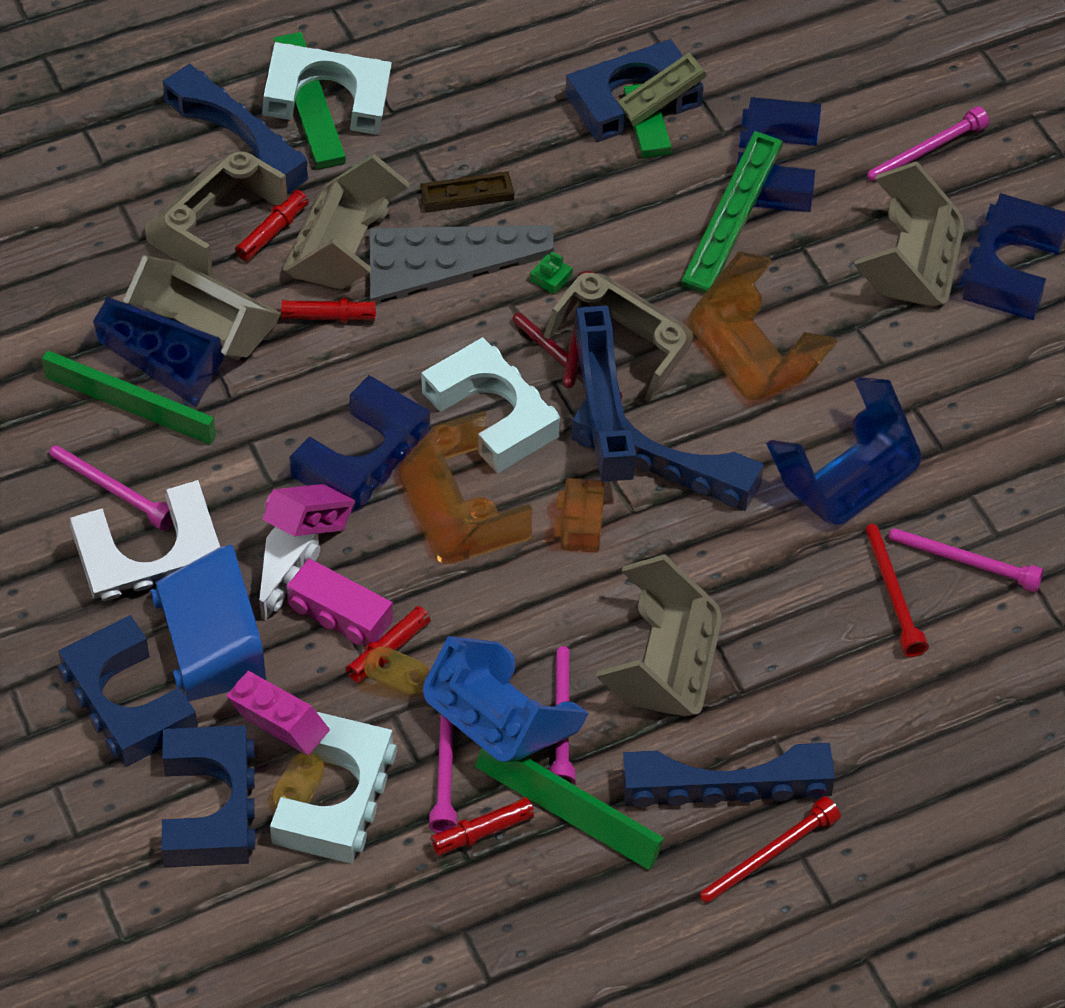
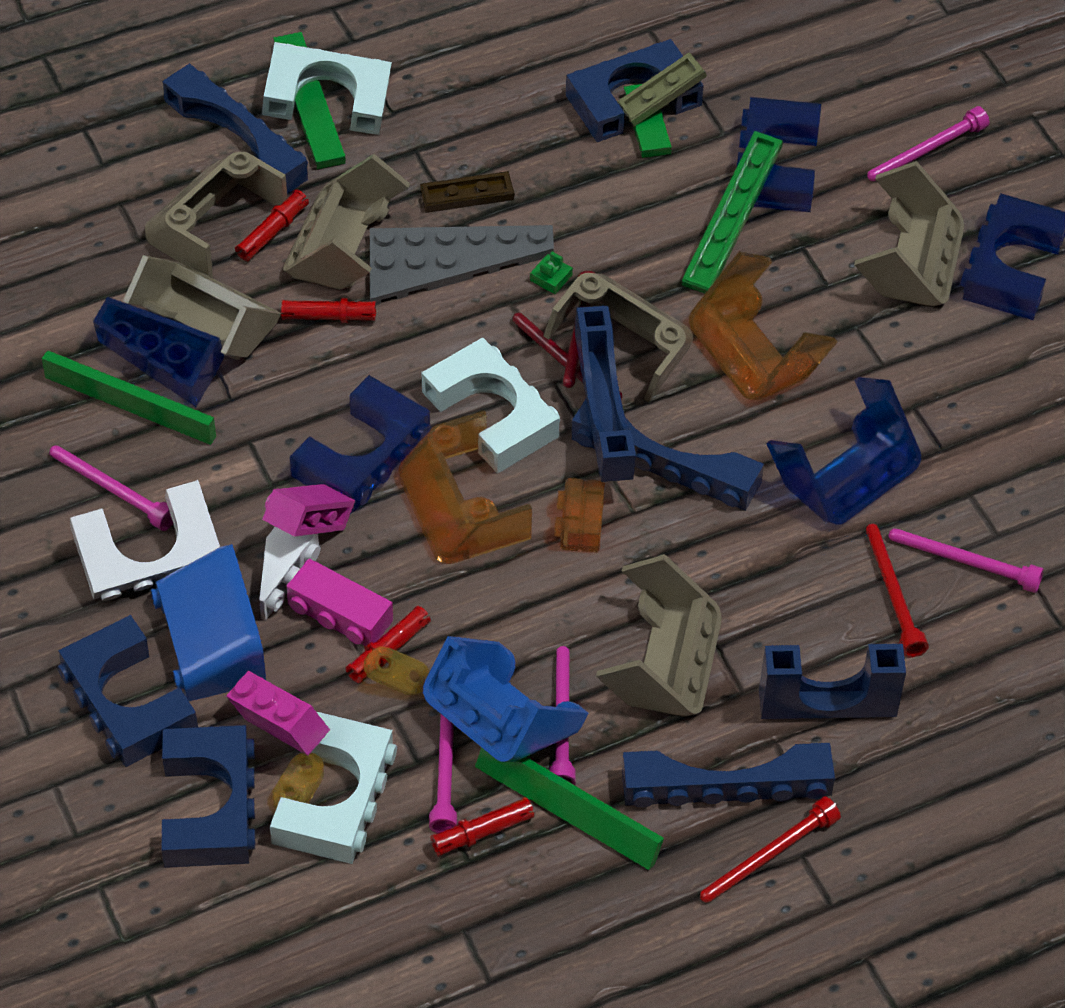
none -> dark blue arch [759,644,906,719]

